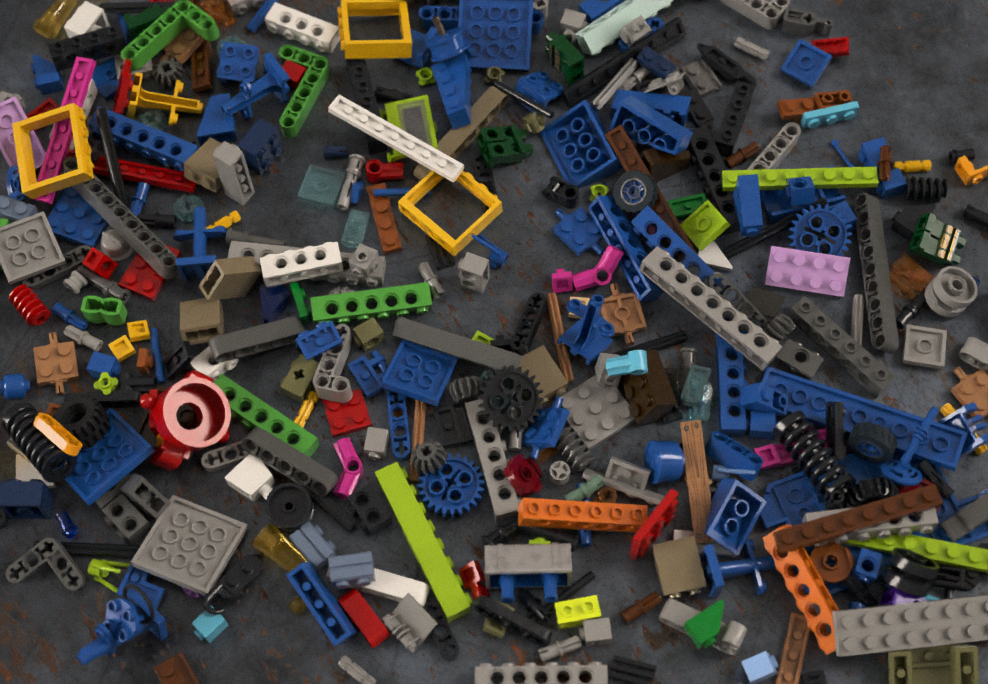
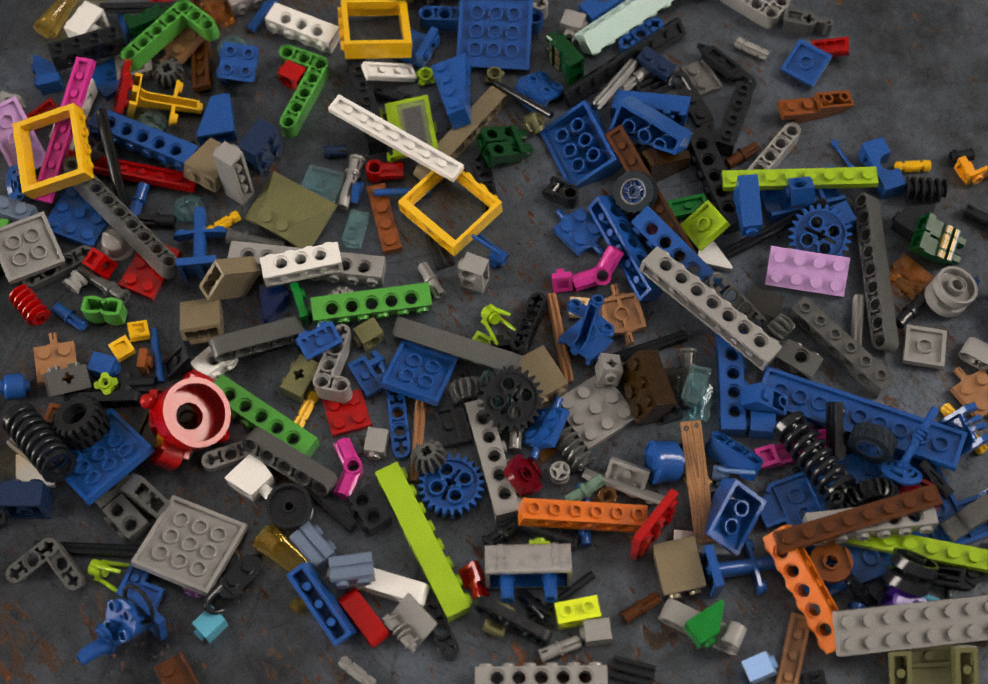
light orange beam [33,413,83,456] -> none
clear blue pin [55,511,78,539] -> none
light grey axle [64,325,103,352] -> none
blue piece [220,52,290,119] -> none
light grey brick [348,243,379,279] -> none
blue wheel [425,15,469,62] -> none
lime plate [589,184,609,202] -> none
medium azure piece [606,350,648,377] -> none
light grey brick [619,15,652,47] -> none
light grey hinge [644,71,685,95] -> none
medium azure plate [800,101,859,129] -> none
blue brick [852,548,883,585] -> none
reddish brown axle [878,145,893,182] -> none
none -> dark grey brick [43,362,91,398]
none -> olive slope [244,171,338,248]
none -> white tile [361,61,417,82]
none -> lime plant [481,304,516,345]

